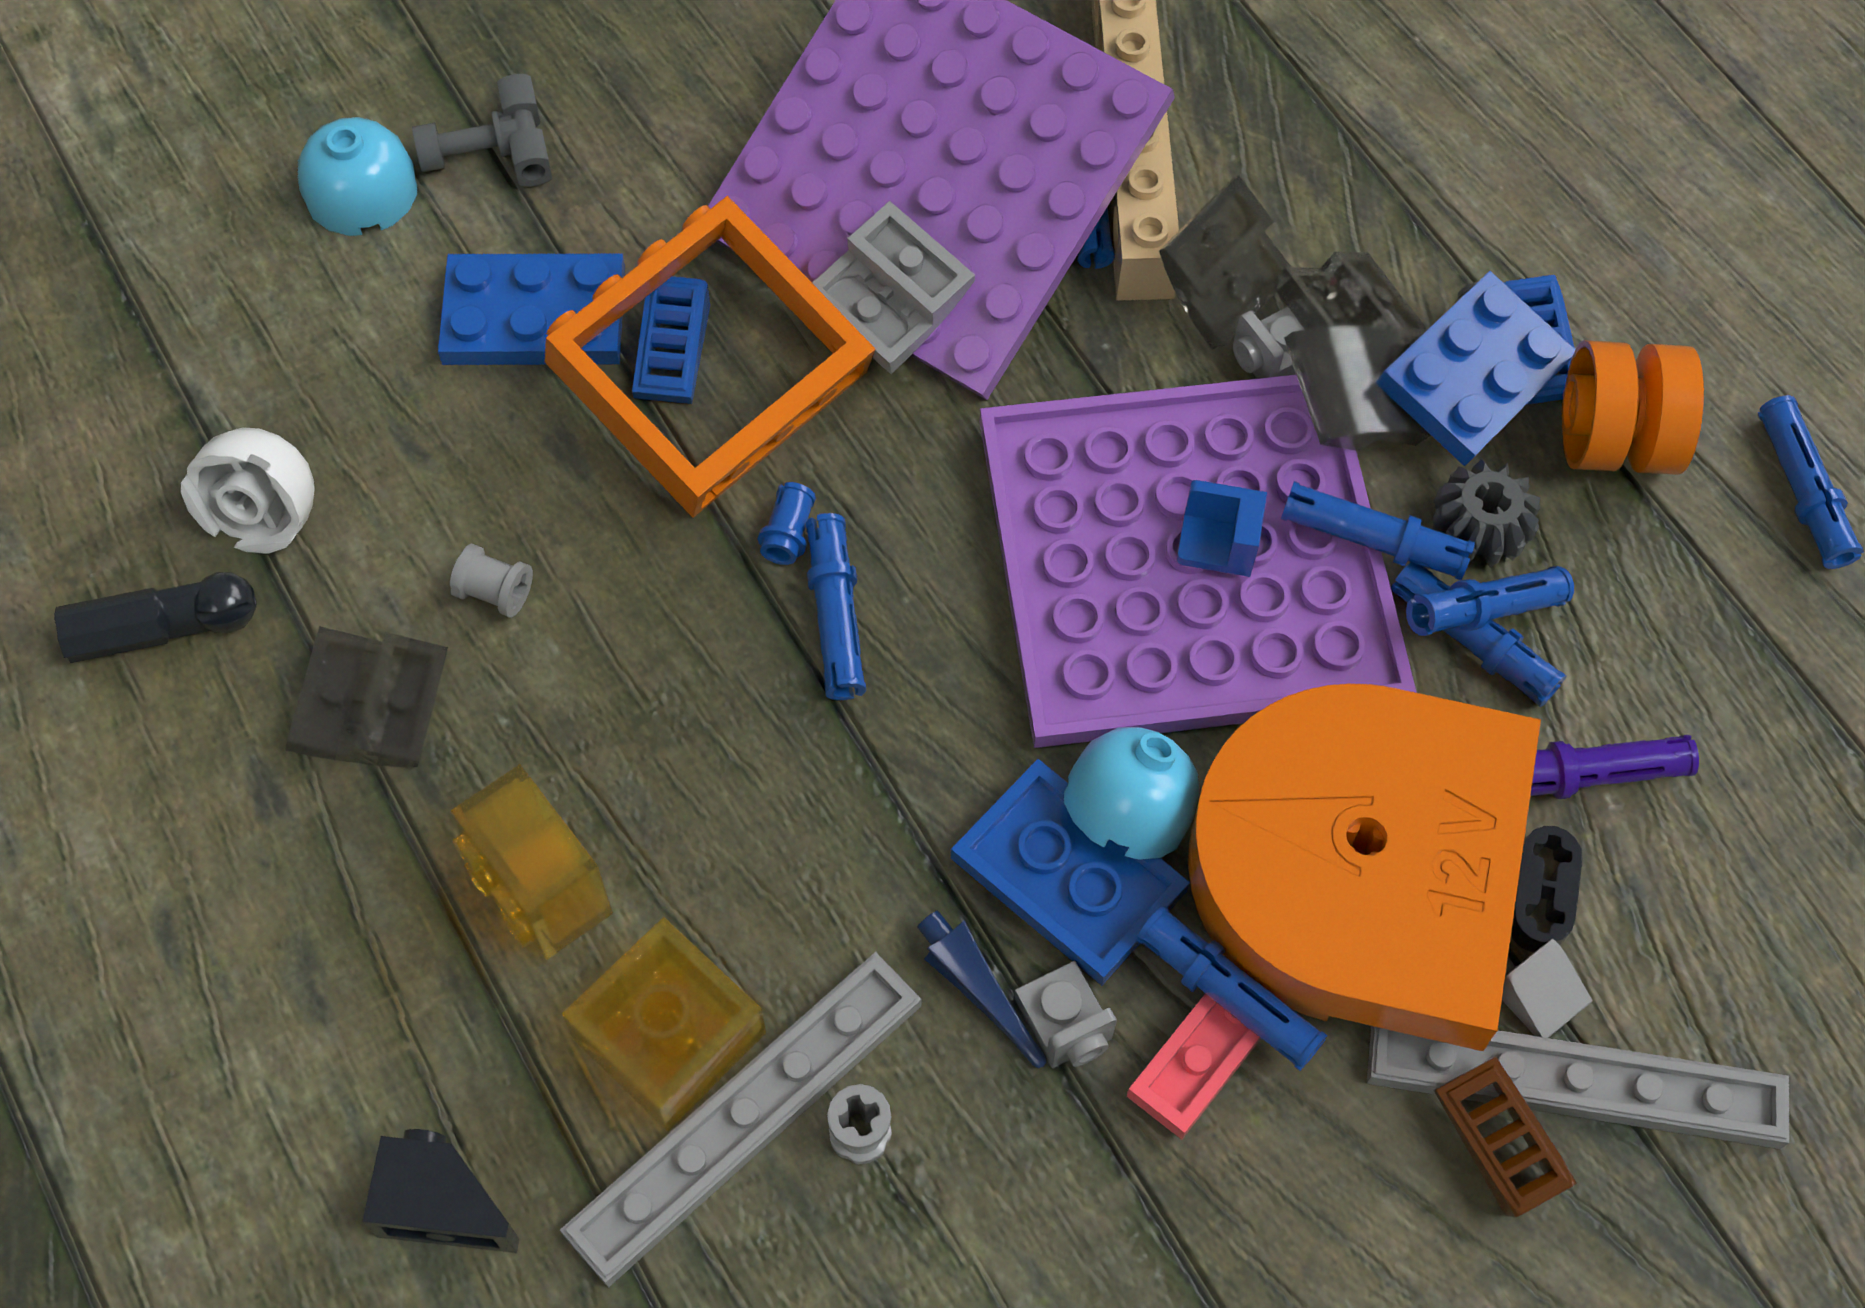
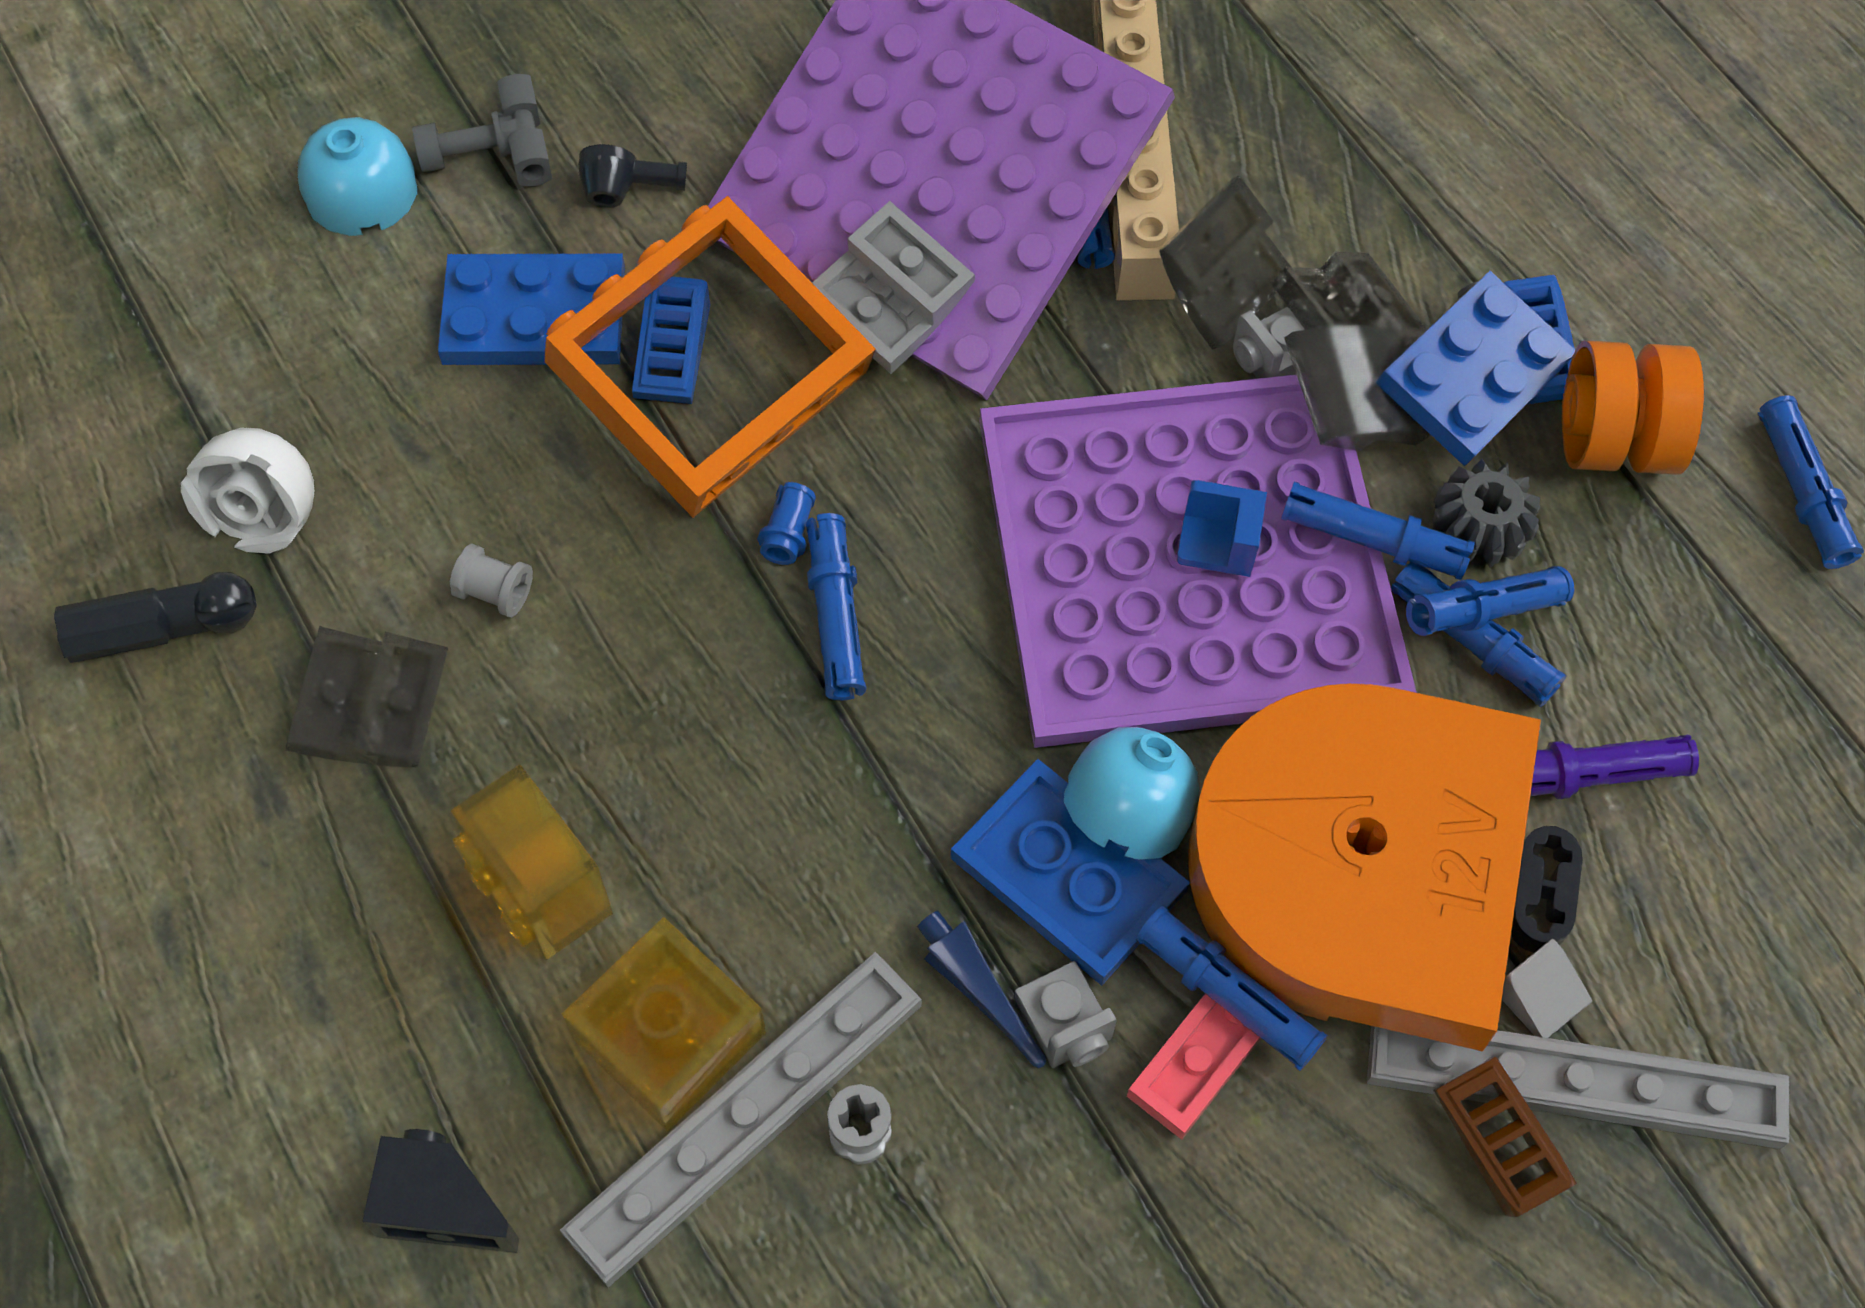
none -> black bar [578,144,687,208]

